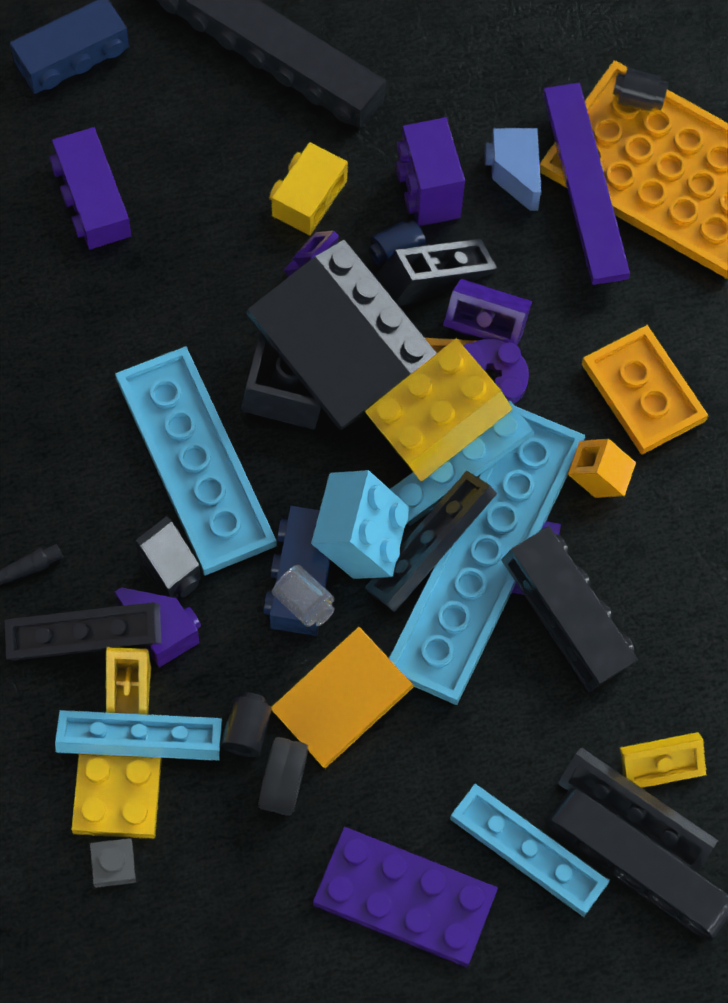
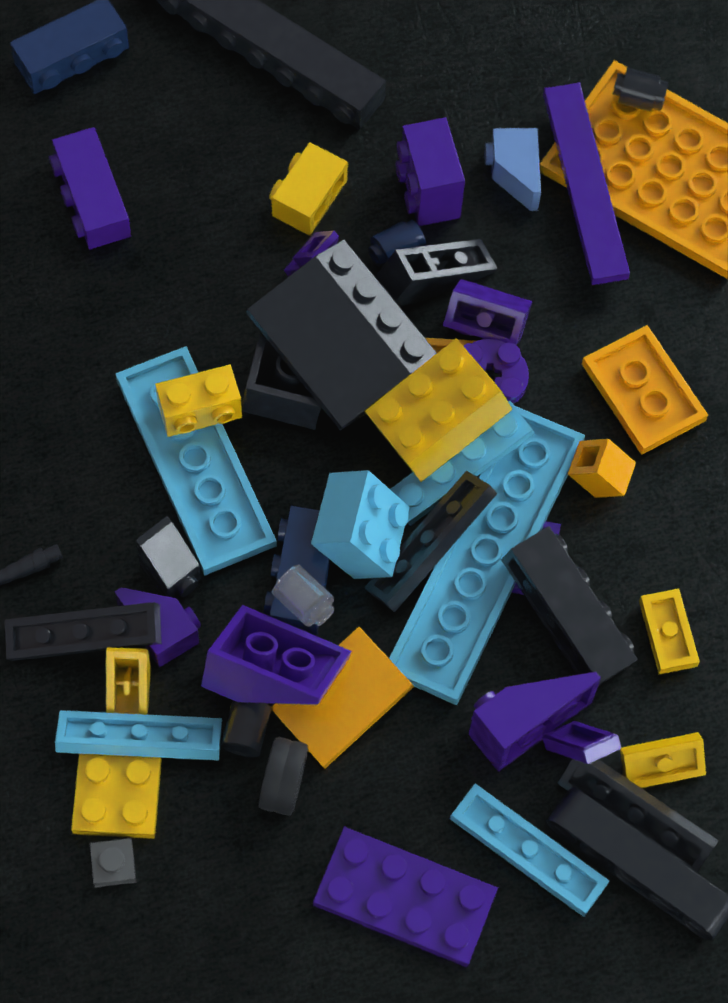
none -> yellow brick [155,364,242,437]
none -> dark purple slope [201,605,351,705]
none -> dark purple slope [469,672,601,772]
none -> dark purple tile [542,721,621,764]
none -> yellow plate [639,588,700,674]

